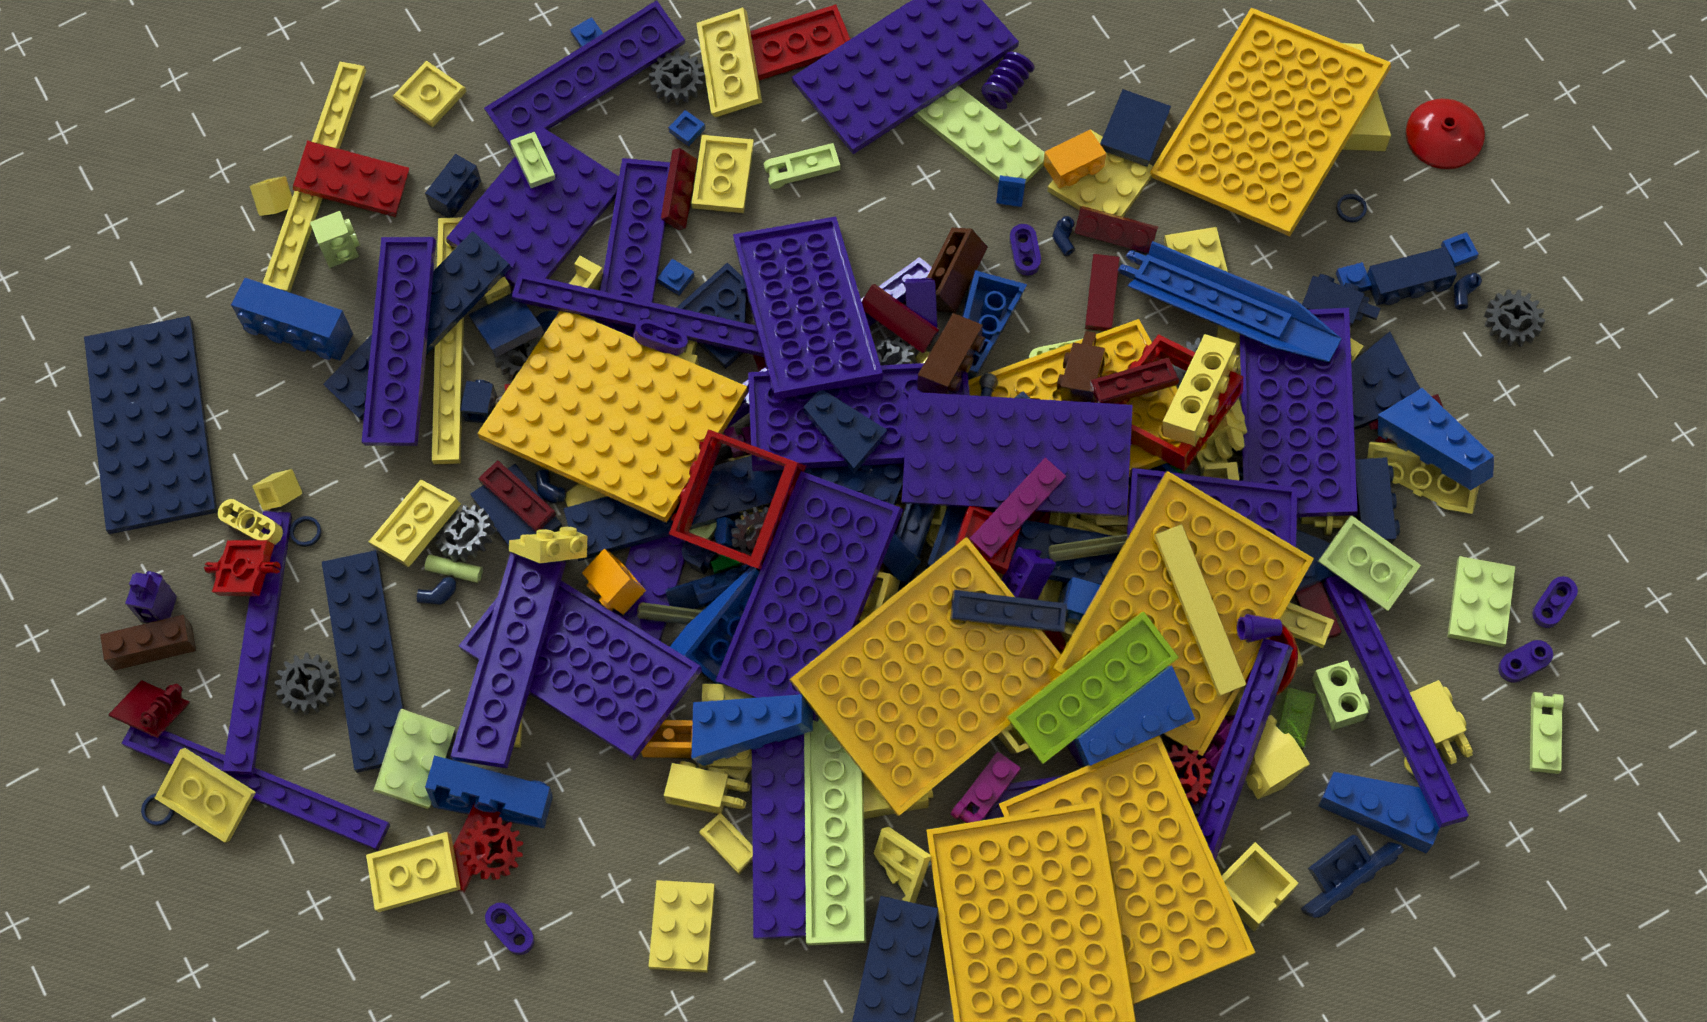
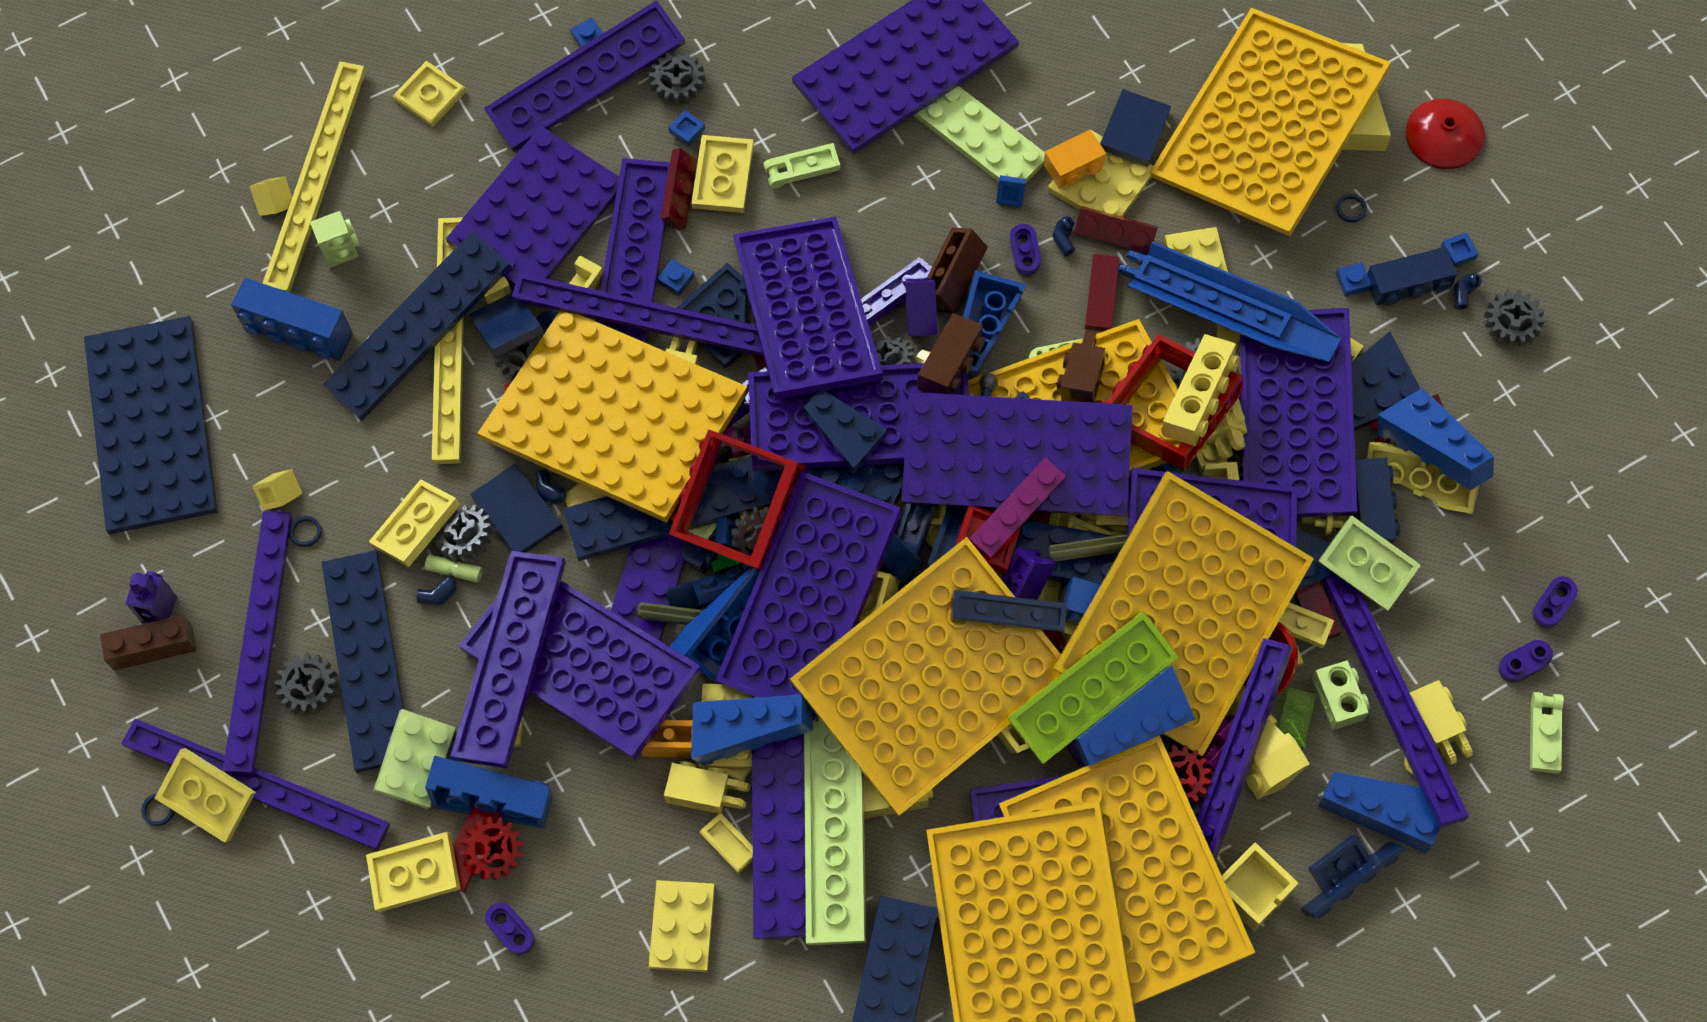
dark red hinge [108,680,190,738] -> none
red plate [204,540,281,596] -> none
light yellow beam [218,499,283,545] -> none
red plate [293,140,409,217] -> none
dark purple plate [362,237,436,446] -> none
dark blue brick [425,154,481,218] -> none
dark blue brick [461,379,497,423] -> none
dark red tile [478,460,556,533] -> none
light yellow plate [509,527,588,563] -> none
yellowish green plate [510,132,555,188] -> none
light orange brick [582,548,646,615] -> none
dark purple plate [633,319,688,356] -> none
light yellow plate [696,8,762,118] -> none
red plate [750,4,850,80] -> none
dark red tile [861,284,939,353] -> none
light yellow wing [873,827,931,903] -> none
magenta plate [950,751,1021,823] -> none
dark purple piece [981,52,1035,109] -> none
dark red tile [1090,358,1179,404] -> none
light yellow tile [1154,524,1246,696] -> none
dark purple cone [1237,614,1282,643] -> none
dark blue hinge [1302,274,1381,327] -> none
yellowish green plate [1447,556,1515,648] -> none

